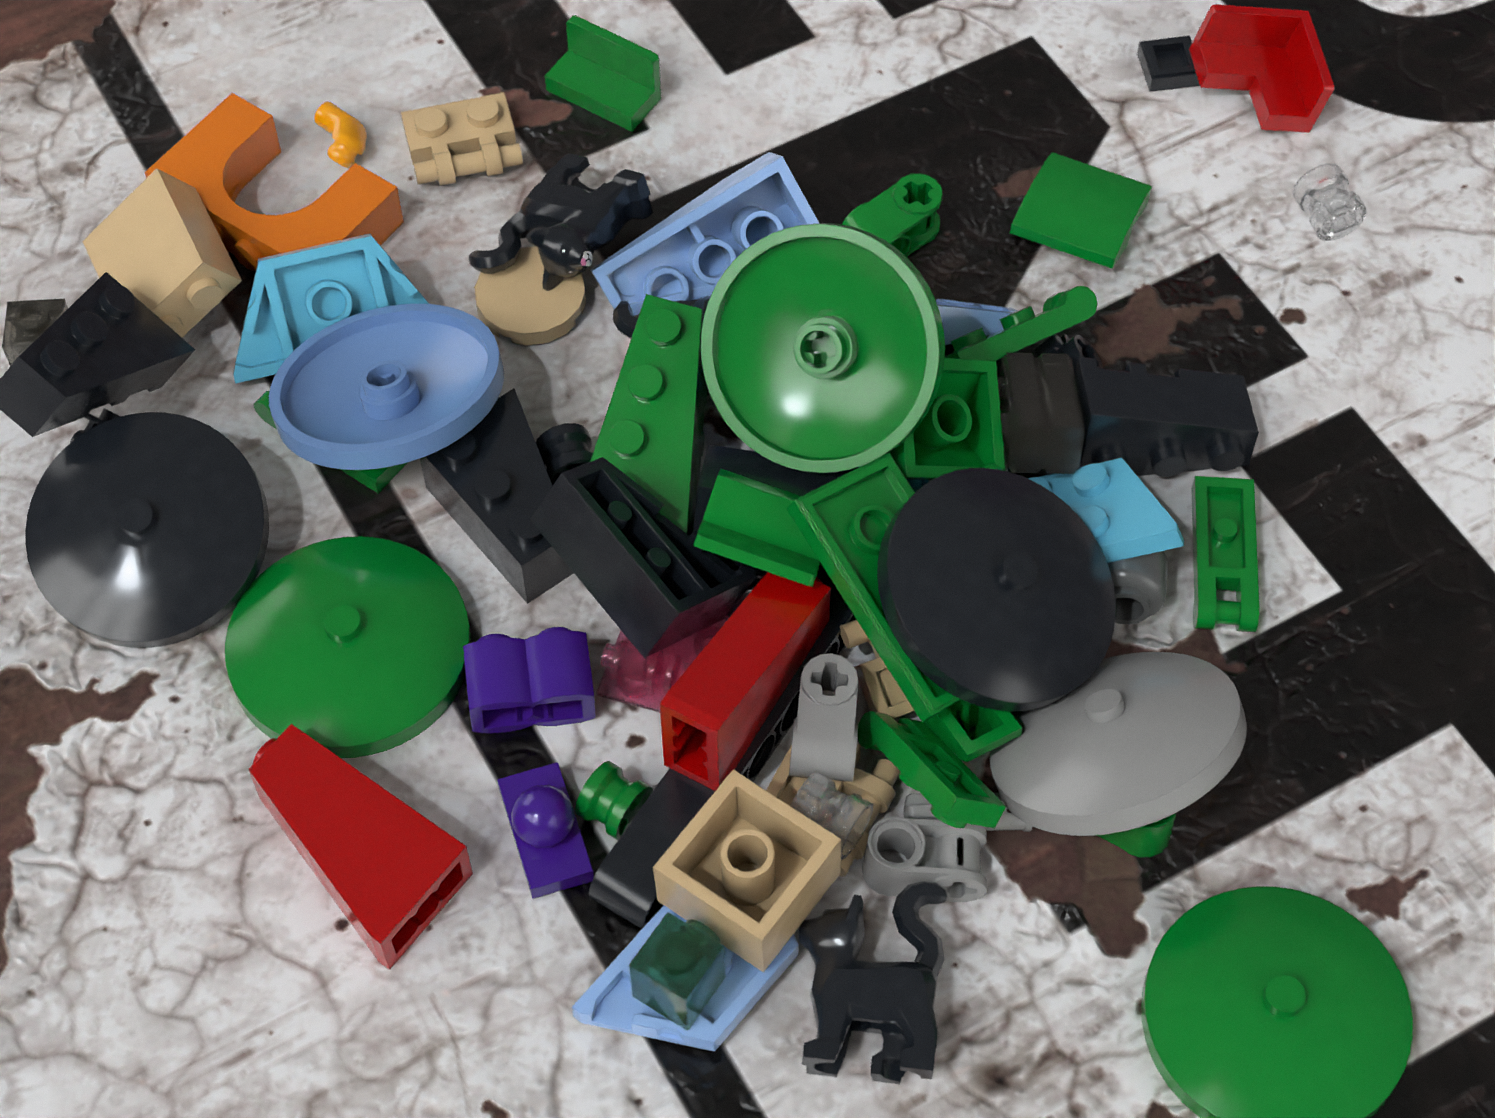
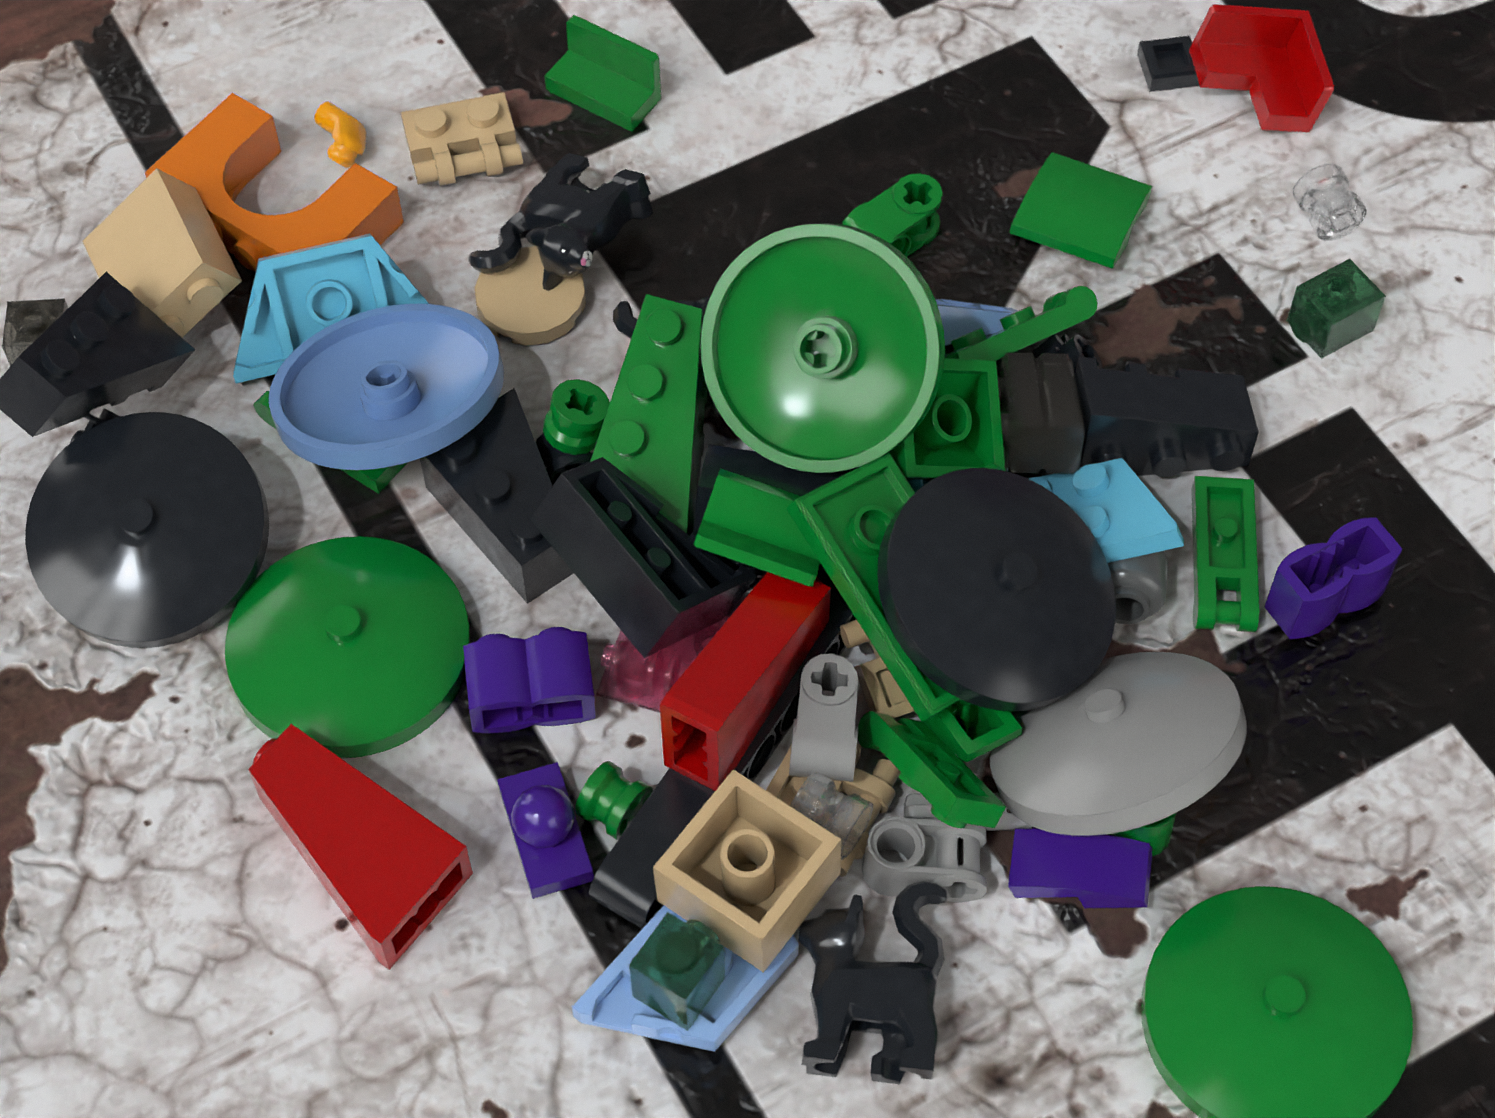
light blue wedge [591,152,819,316] -> none
none -> green wheel [543,379,610,455]
none -> dark purple slope [1008,829,1153,908]
none -> dark purple brick [1264,517,1402,639]
none -> clear green brick [1286,258,1386,359]

